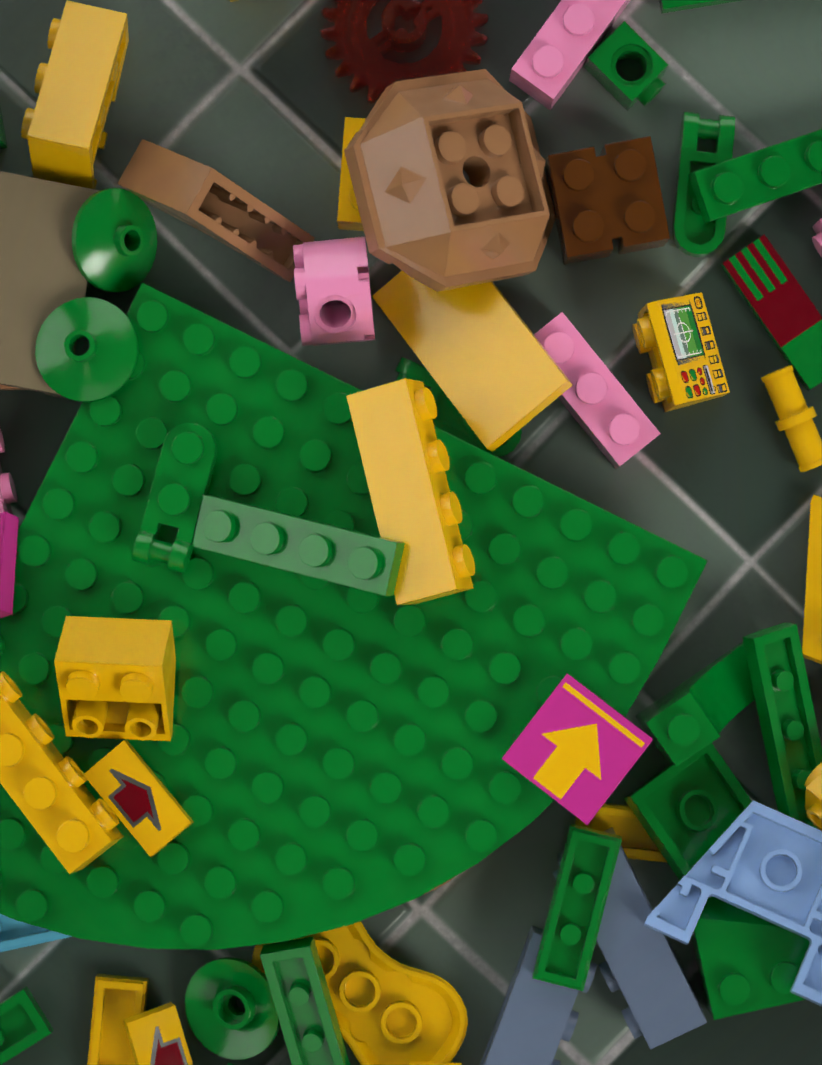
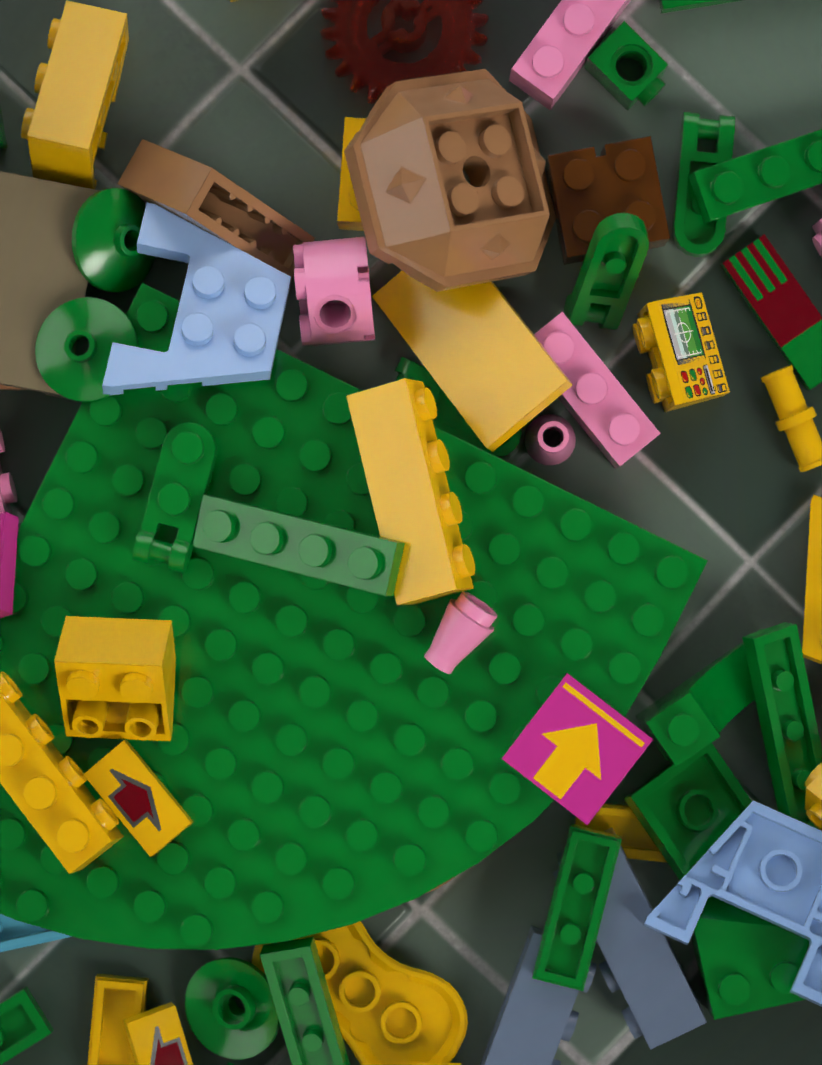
none -> light blue wing [102,202,291,395]
none -> bright pink cone [424,591,498,674]
none -> bright pink cone [524,414,576,466]
none -> green plate [564,213,649,330]

